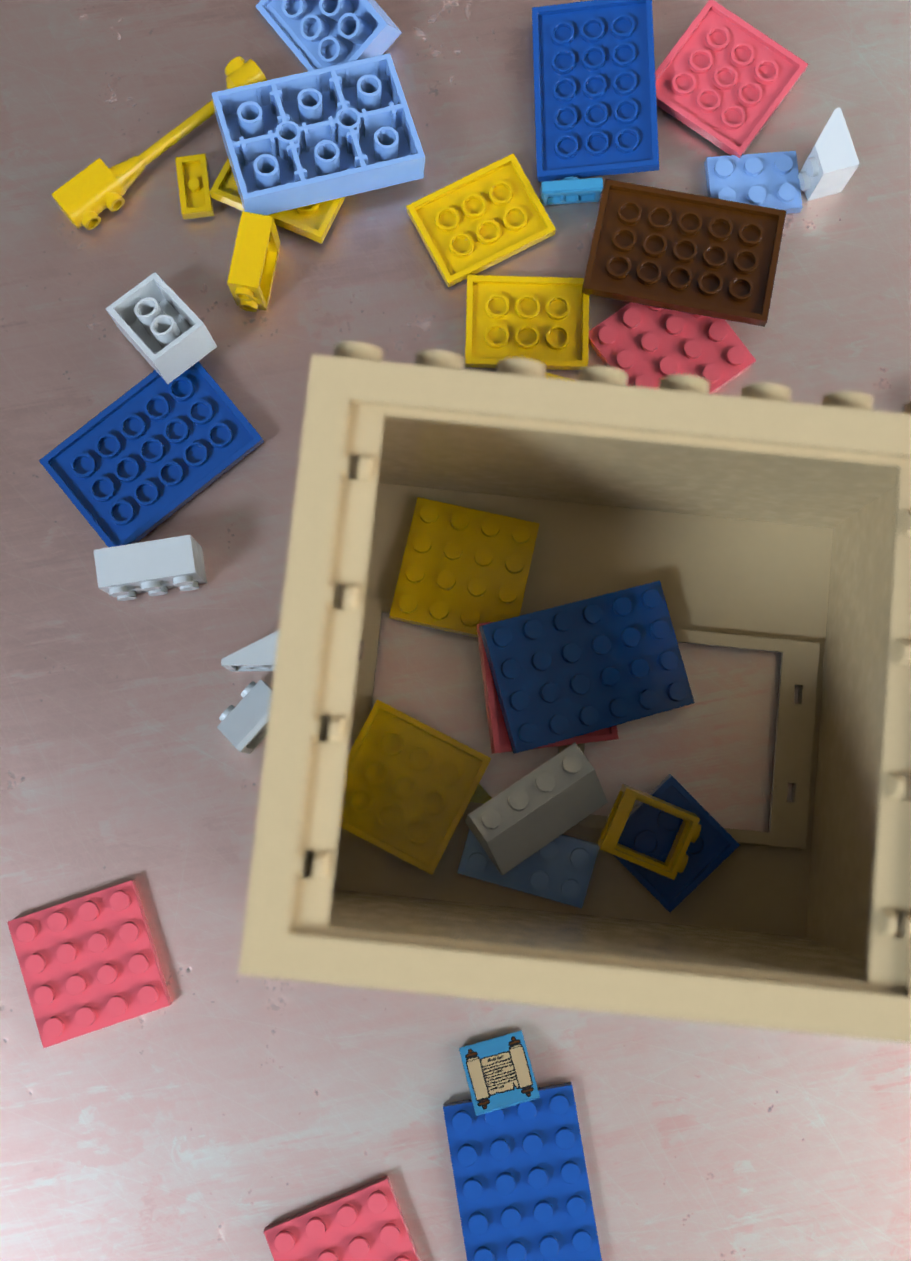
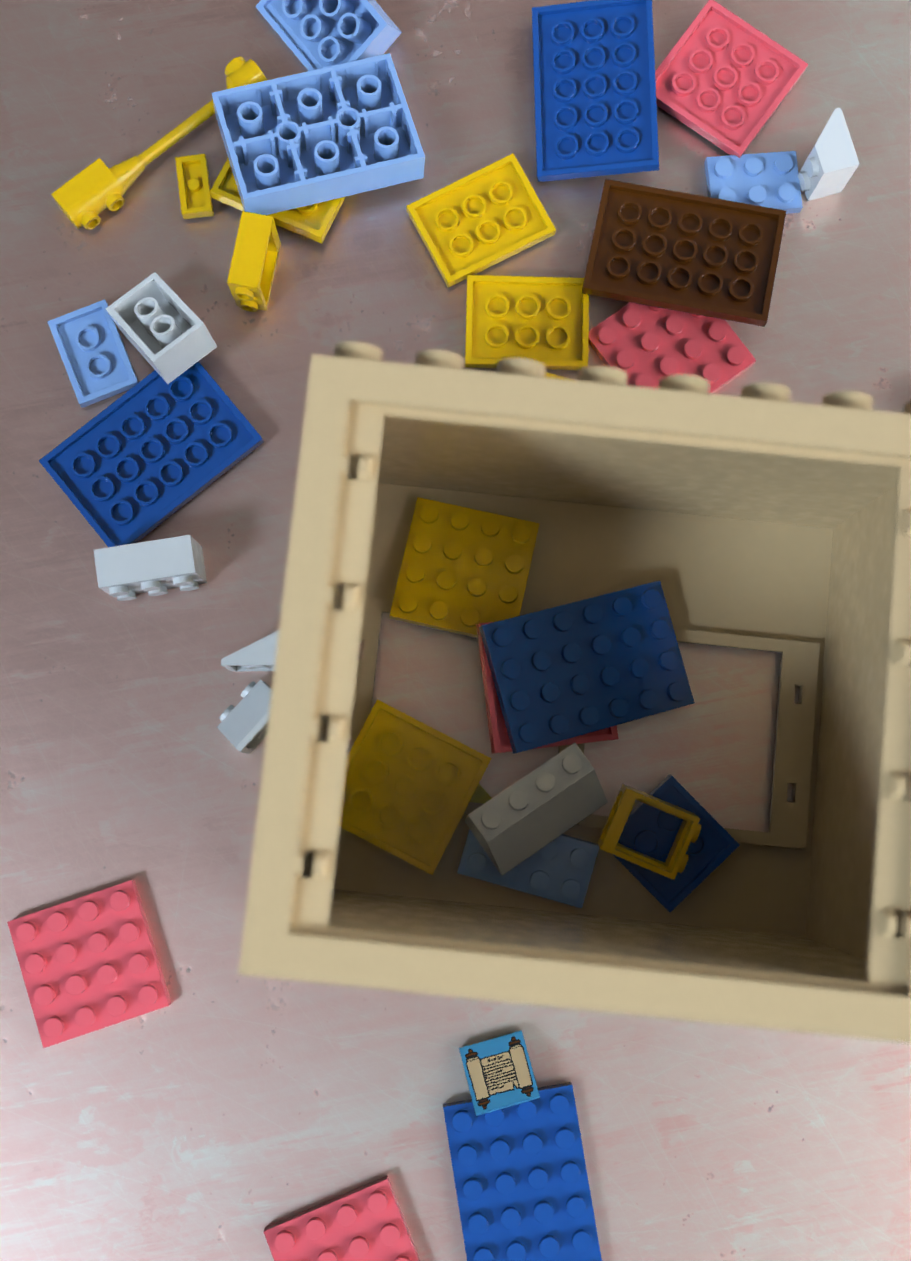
dark azure plate [539,177,603,206] -> none
none -> light blue plate [47,299,139,408]

